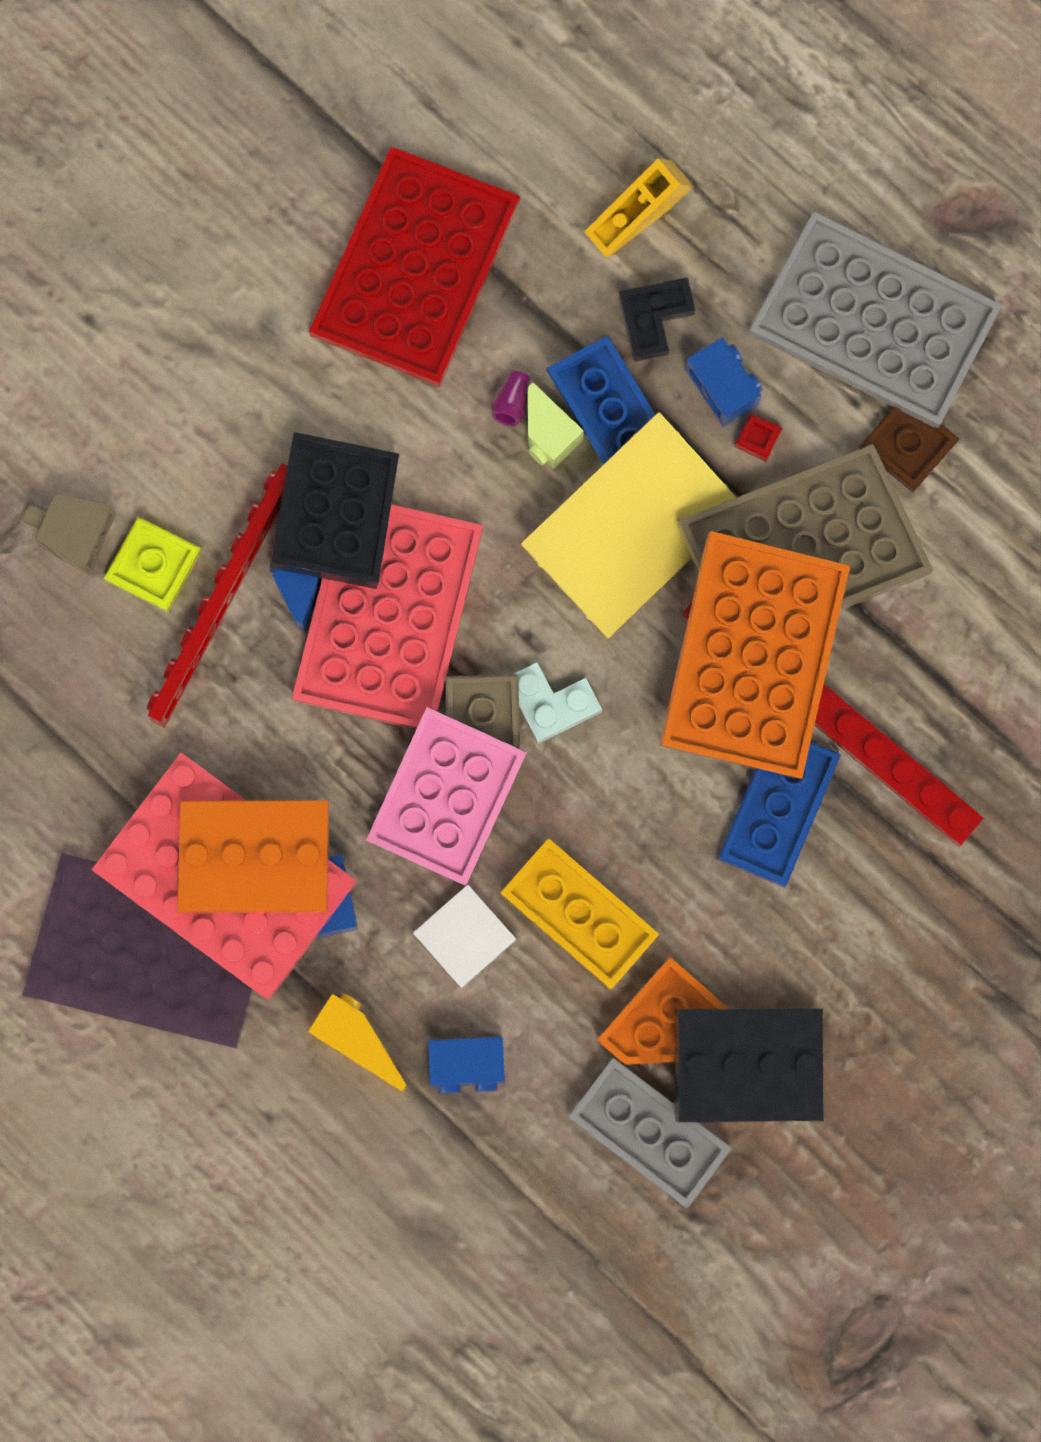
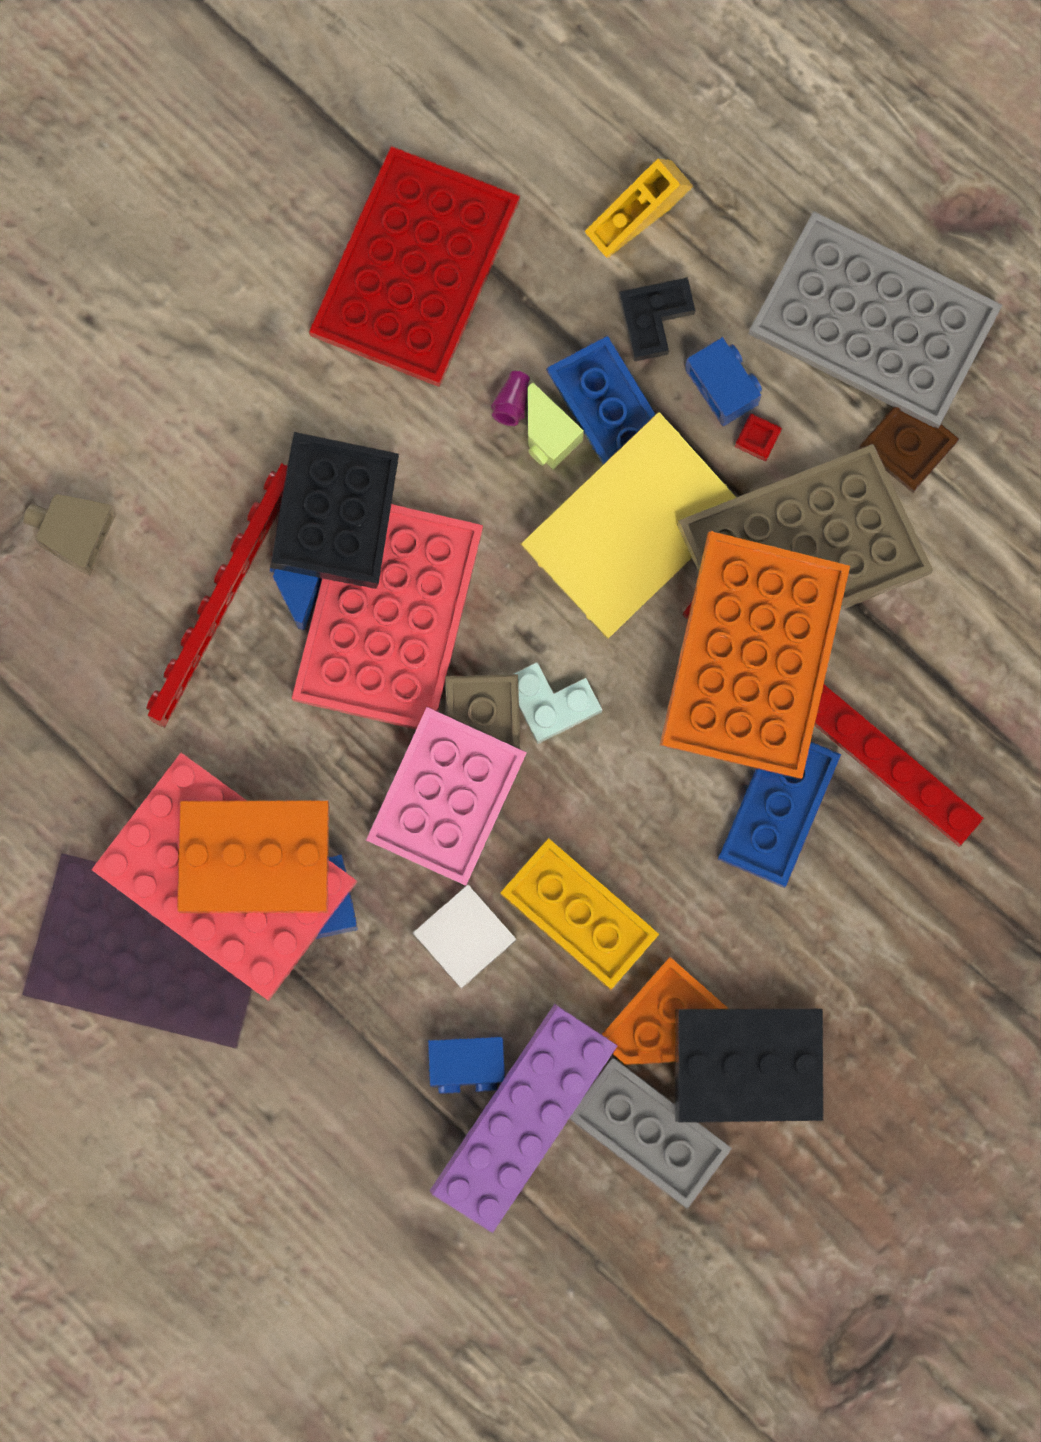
neon yellow tile [104,517,202,612] -> none
yellow slope [308,993,407,1093] -> none
none -> medium lavender plate [430,1004,617,1233]

